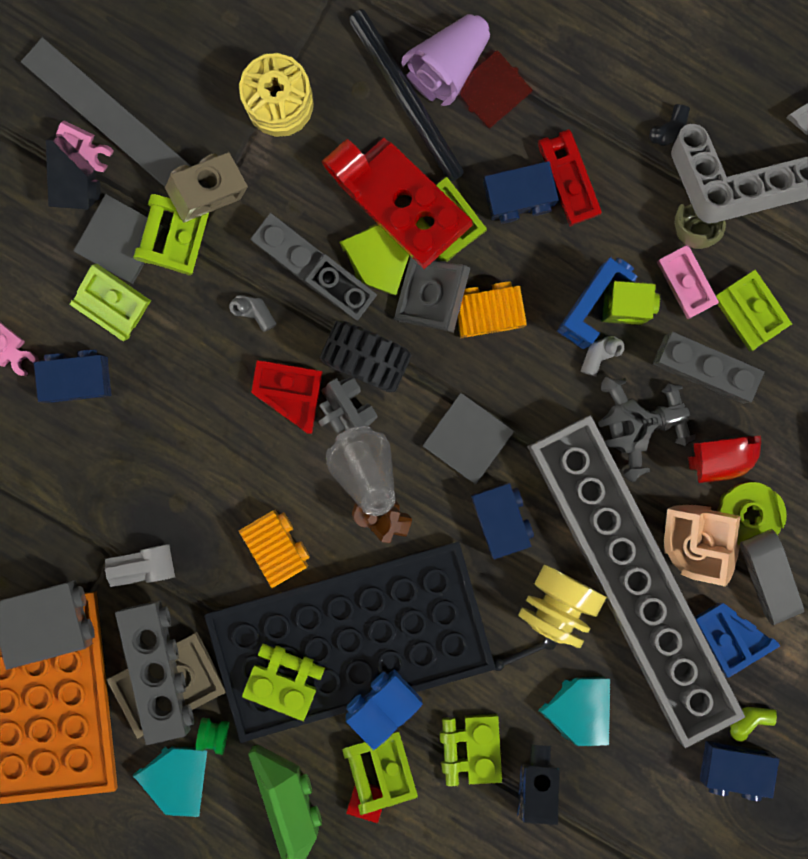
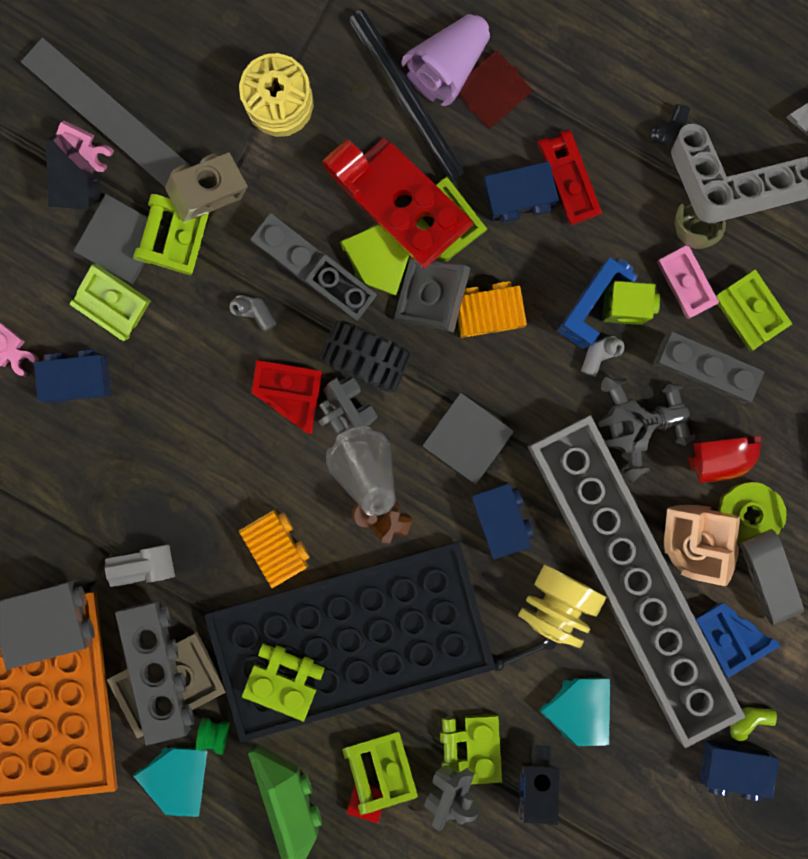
blue brick [346,670,423,750] -> none
none -> dark grey hips [424,765,480,832]

